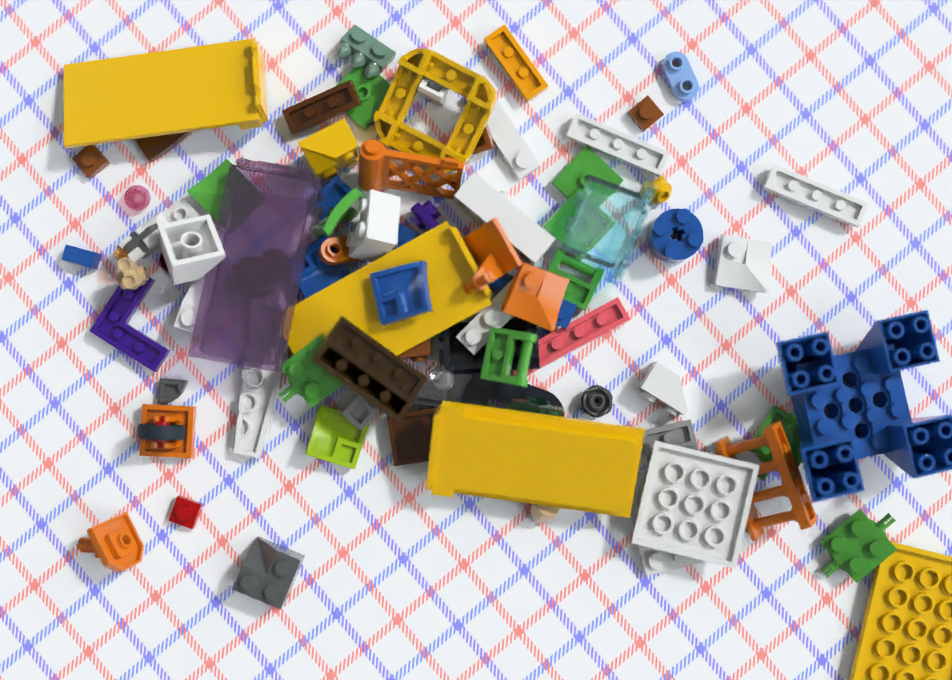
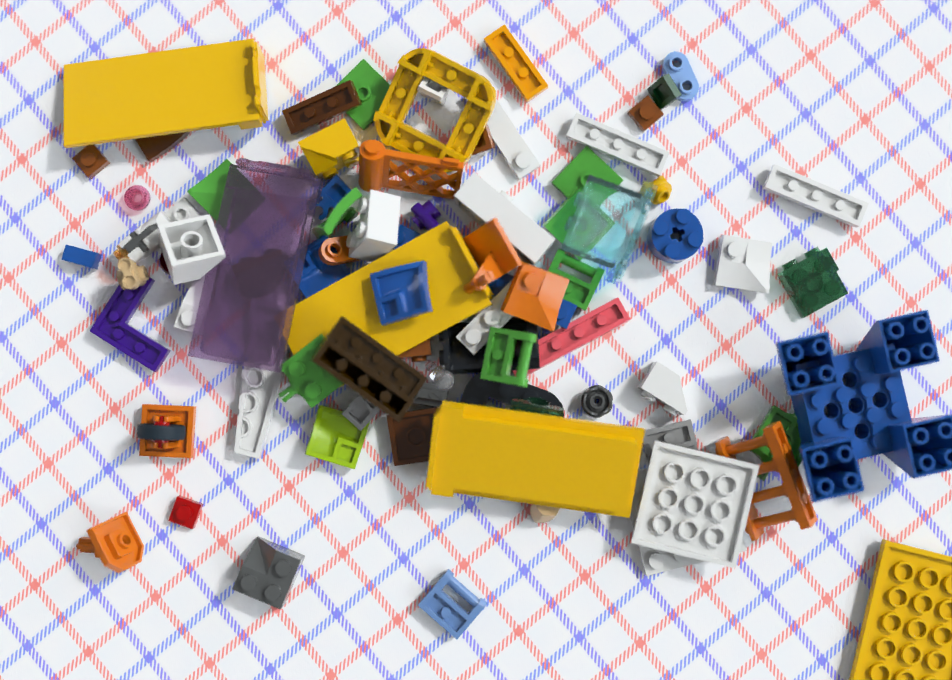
dark grey tile [158,378,188,404] -> none
sand green plate [336,25,396,78] -> none
bright green plate [820,508,897,583] -> none
none -> medium blue plate [418,569,487,640]
none -> dark green plate [647,73,682,110]
none -> clear green plate [777,246,848,318]

